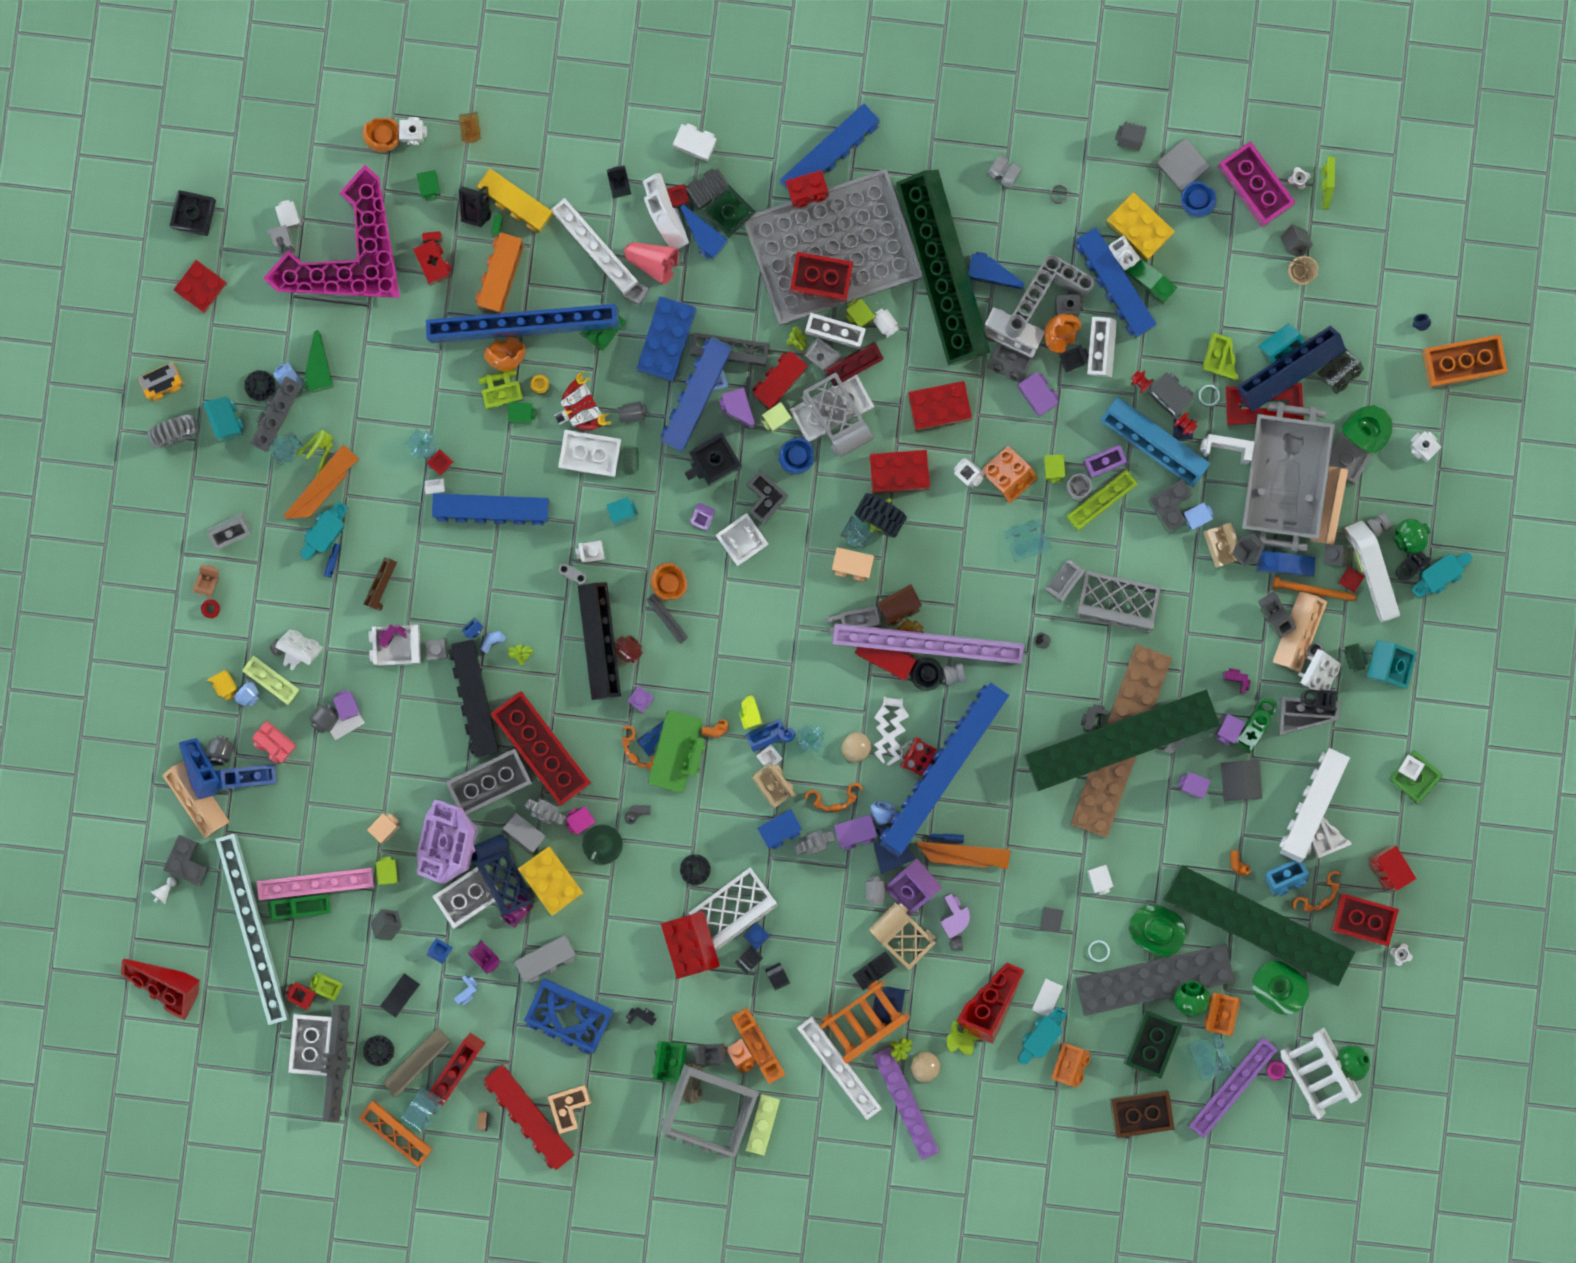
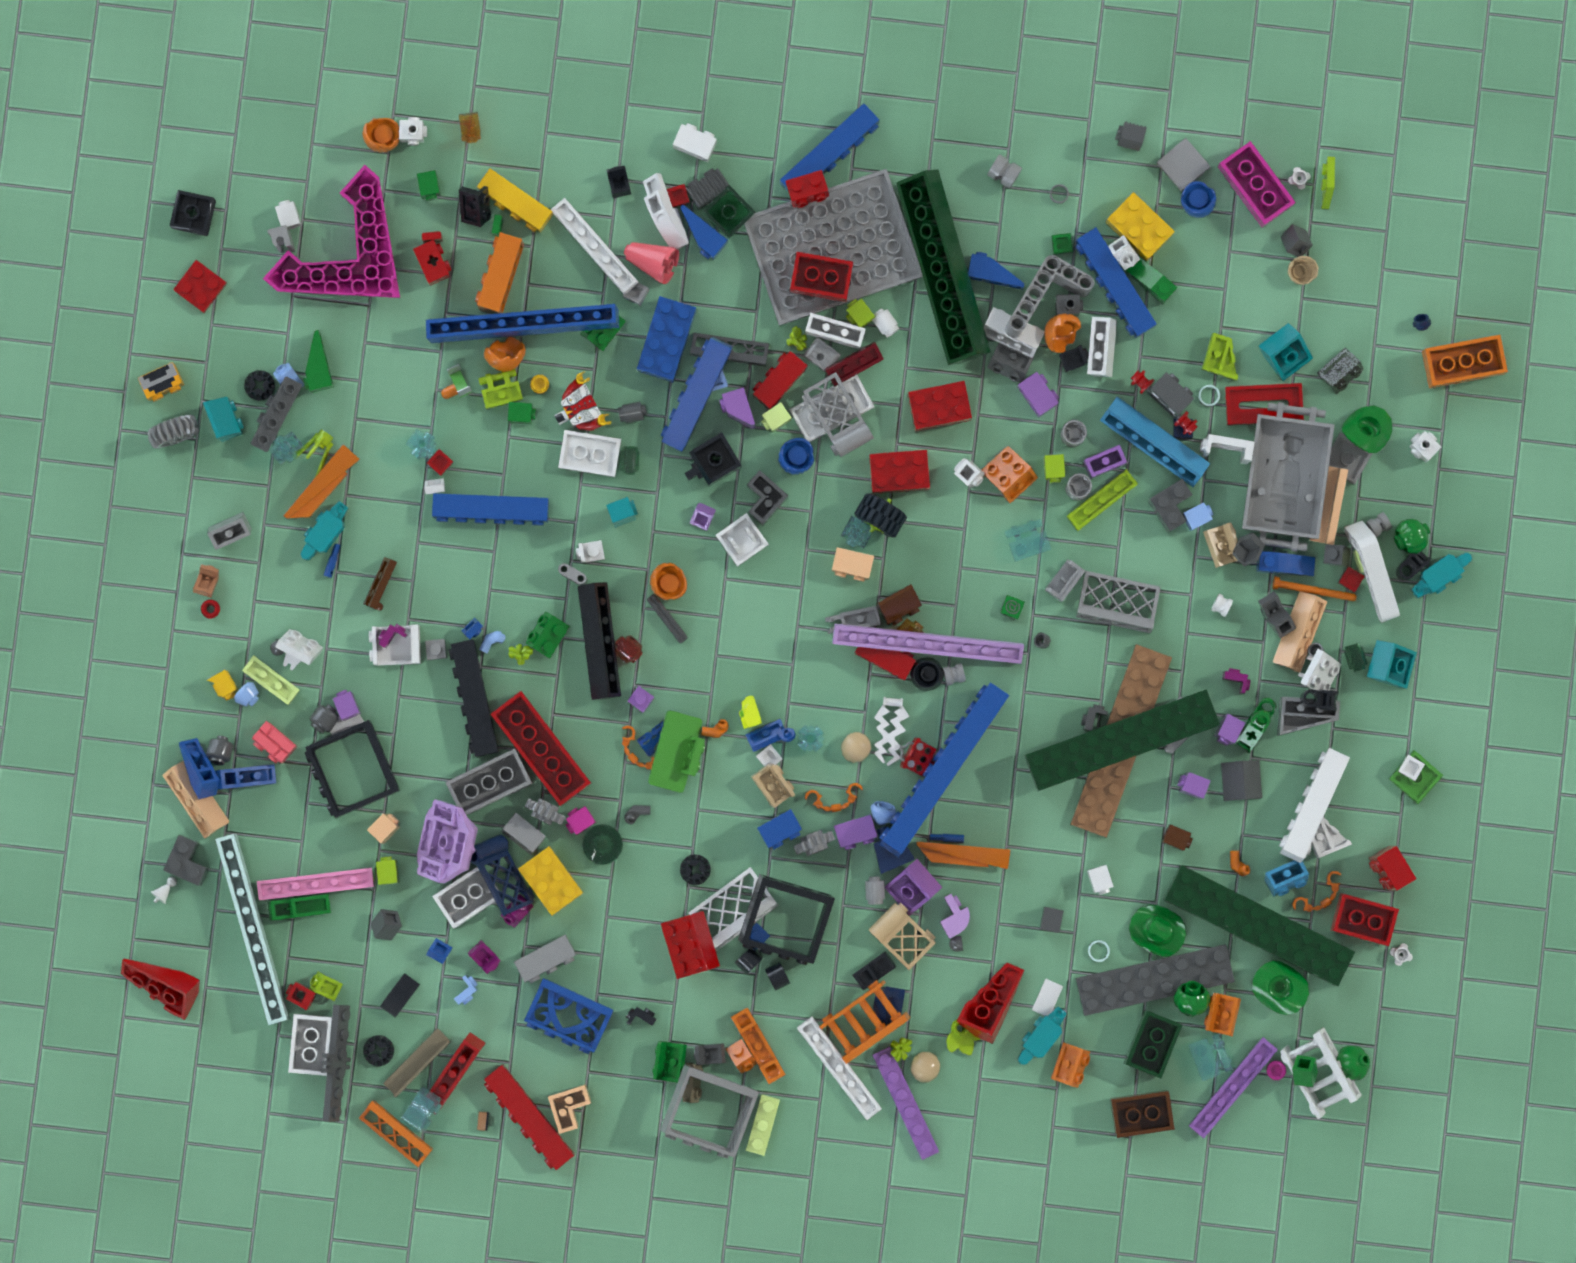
dark blue brick [1236,325,1346,412] -> none
none -> black window [304,720,400,818]
none -> piece [441,364,472,399]
none -> green bracket [526,611,570,659]
none -> black window [738,874,835,965]
none -> green tile [1000,595,1025,620]
none -> green tile [1051,233,1073,255]
none -> light grey wheel [1060,420,1087,447]
none -> reddish brown brick [1162,824,1193,851]
none -> white wheel [1211,594,1233,617]
none -> green brick [1292,1055,1318,1088]

